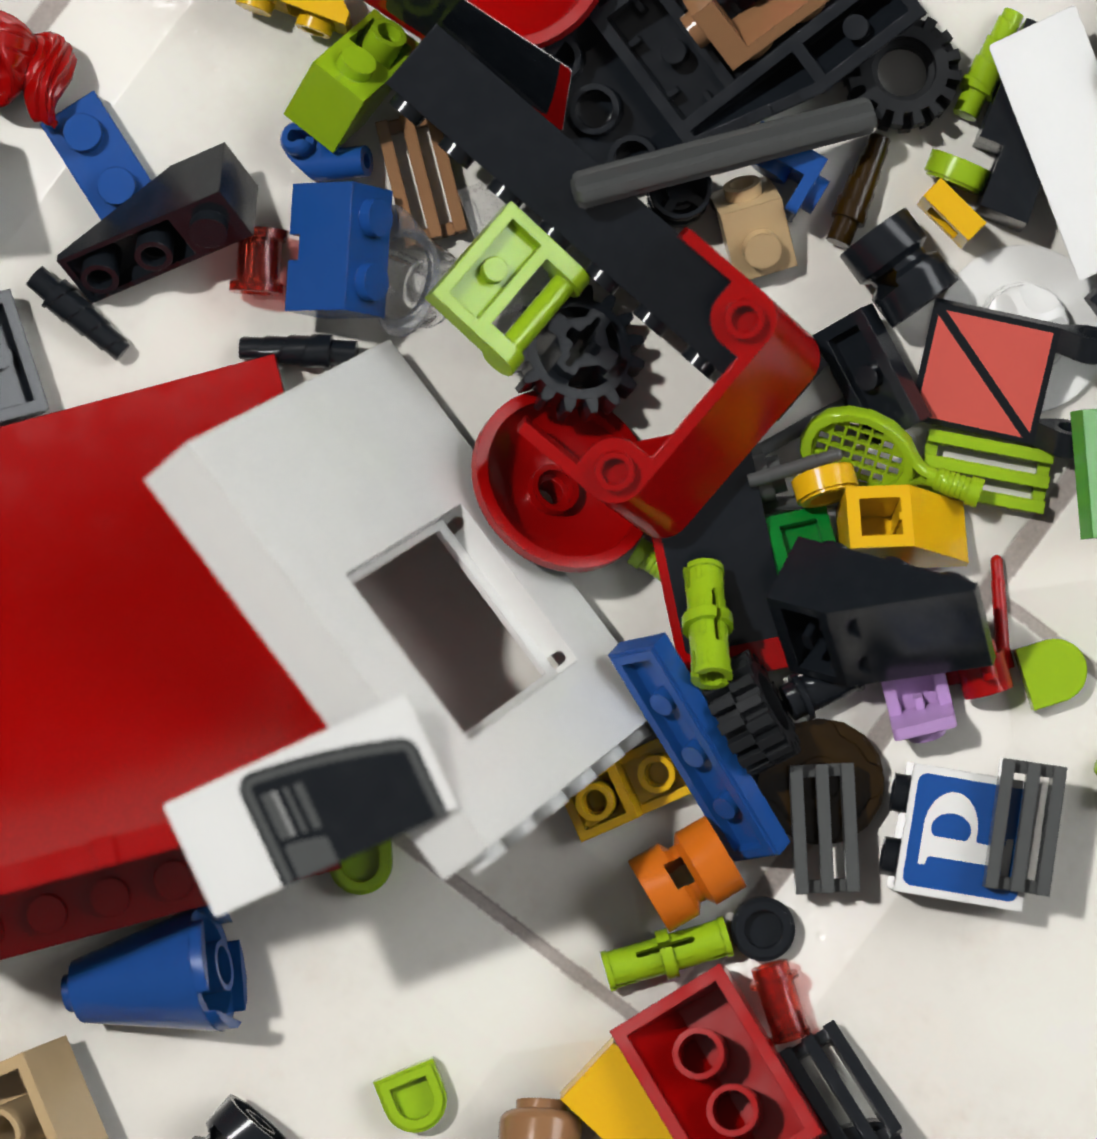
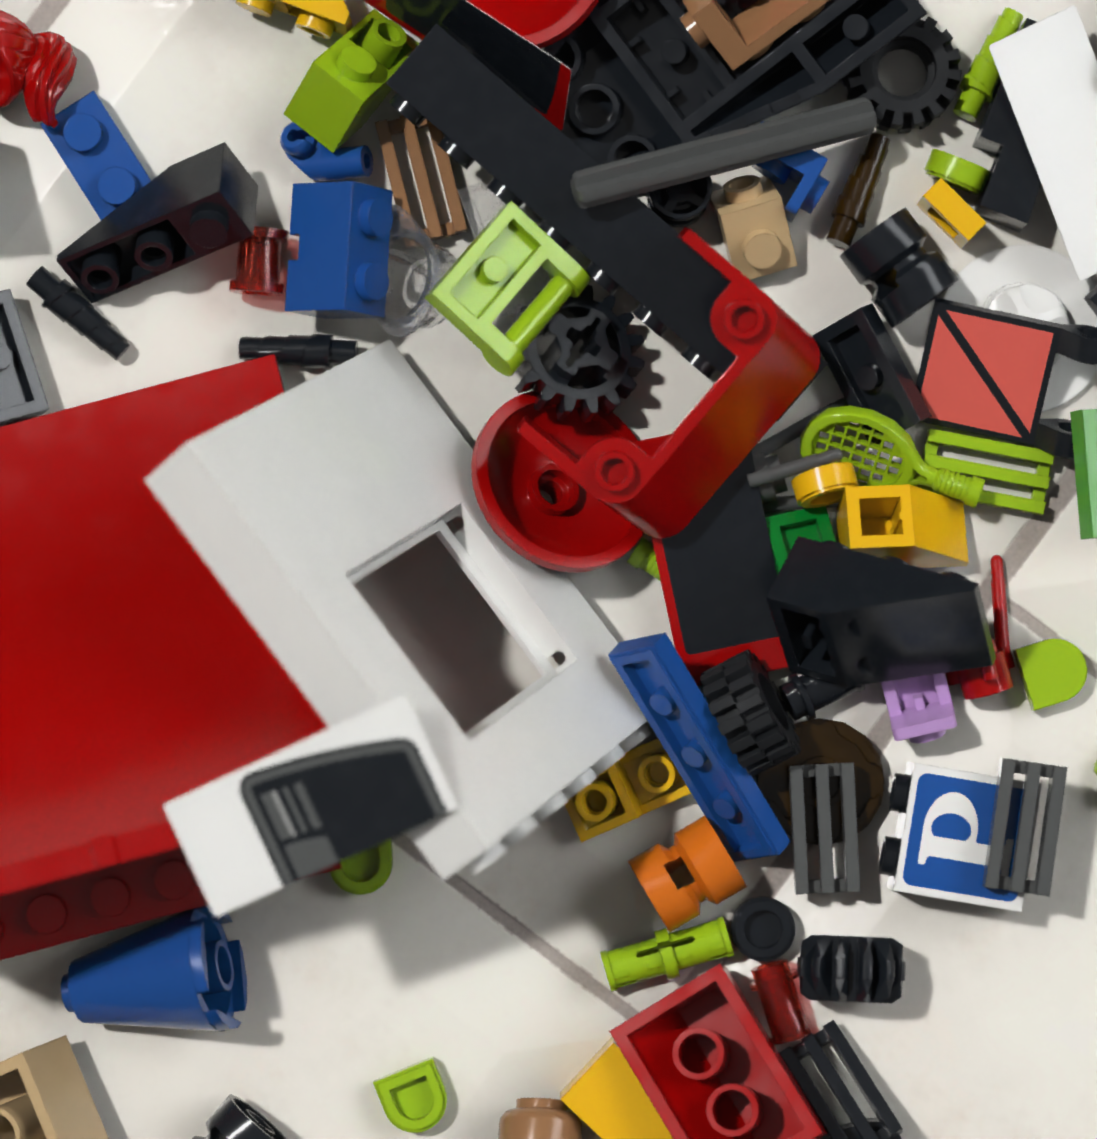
lime pin [681,558,734,690] -> none
none -> black gear [797,935,906,1003]

